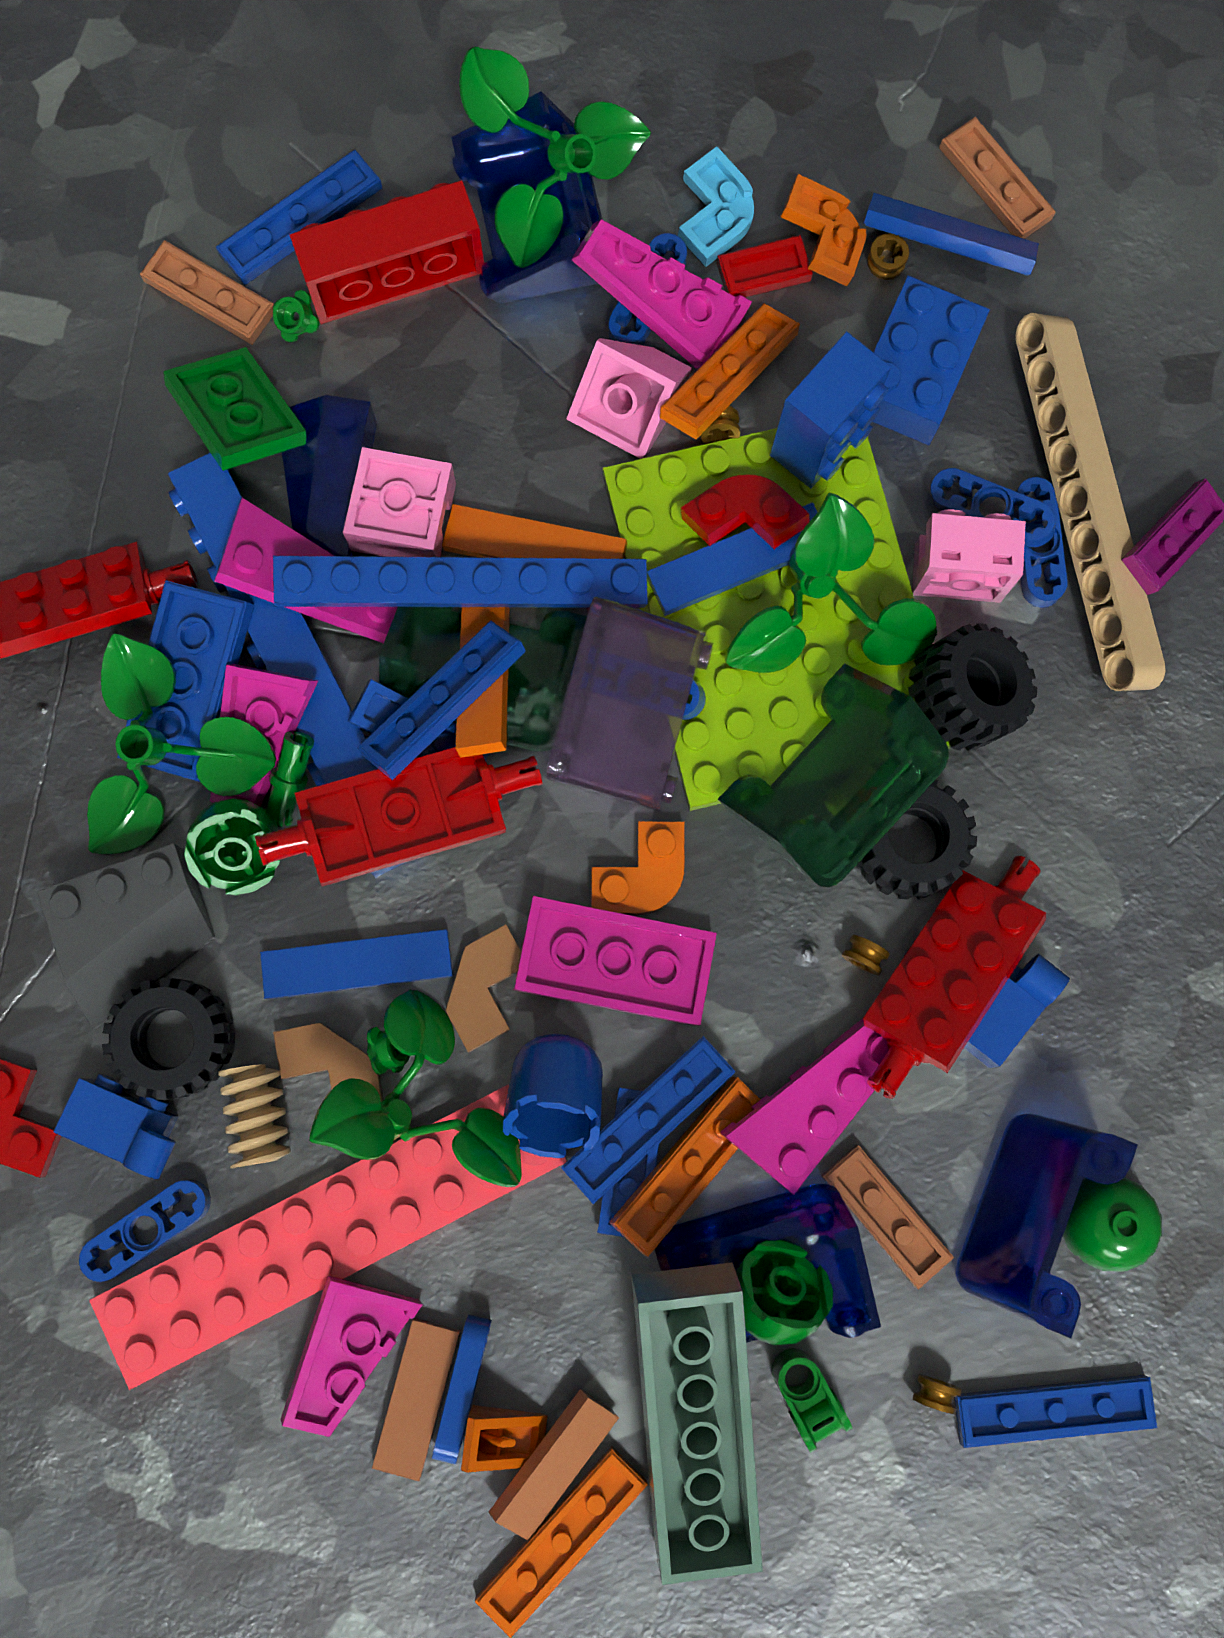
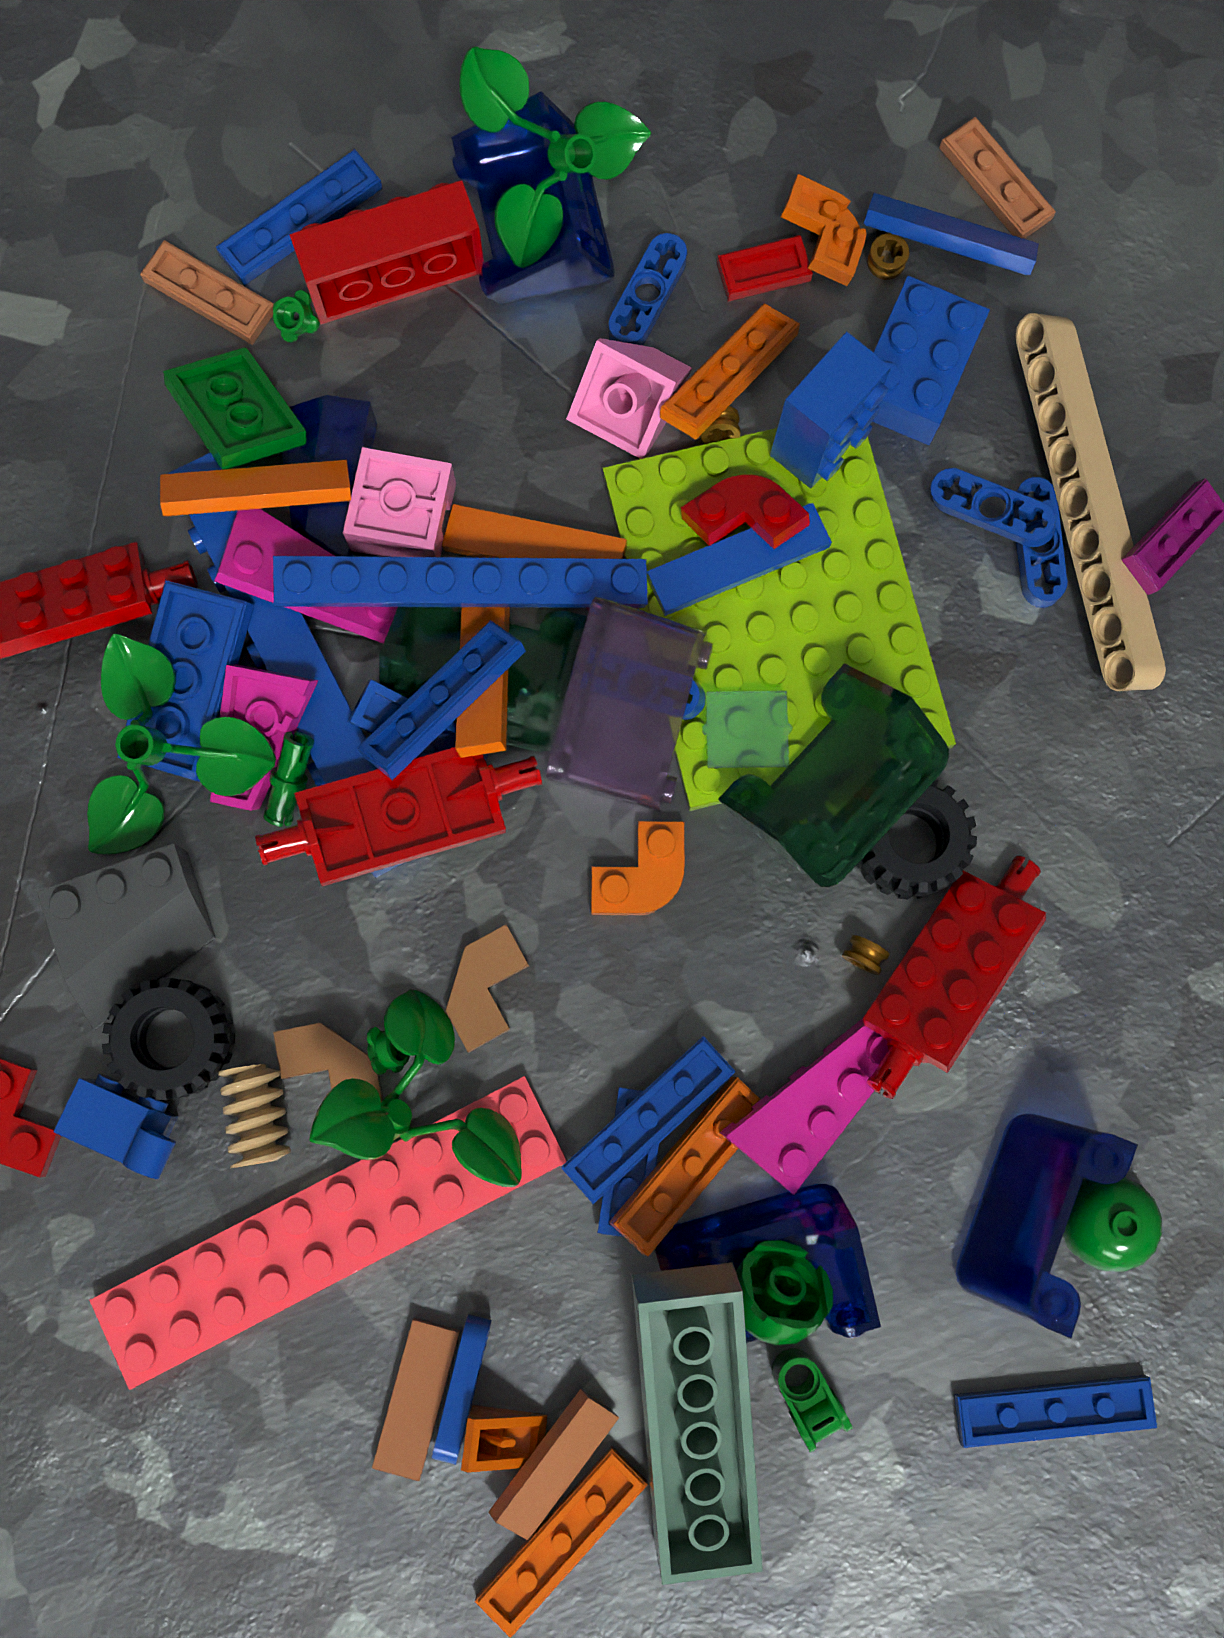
blue beam [79,1180,211,1282] -> none
green cylinder [184,798,280,895] -> none
blue tile [260,929,453,1000] -> none
dark pink wing [280,1276,423,1437] -> none
blue cylinder [503,1034,603,1158] -> none
dark pink plate [513,896,717,1026] -> none
dark pink wing [571,219,752,370] -> none
medium azure plate [678,146,754,267] -> none
green plant [725,493,938,673] -> none
nougat tile [821,1145,954,1290] -> none
black tyre [908,623,1037,751] -> none
bright pink piece [912,509,1026,603] -> none
pearl gold bush [912,1375,962,1414] -> none
blue hinge [964,953,1070,1068] -> none
none -> orange tile [160,460,351,516]
none -> clear light blue piece [702,691,793,768]

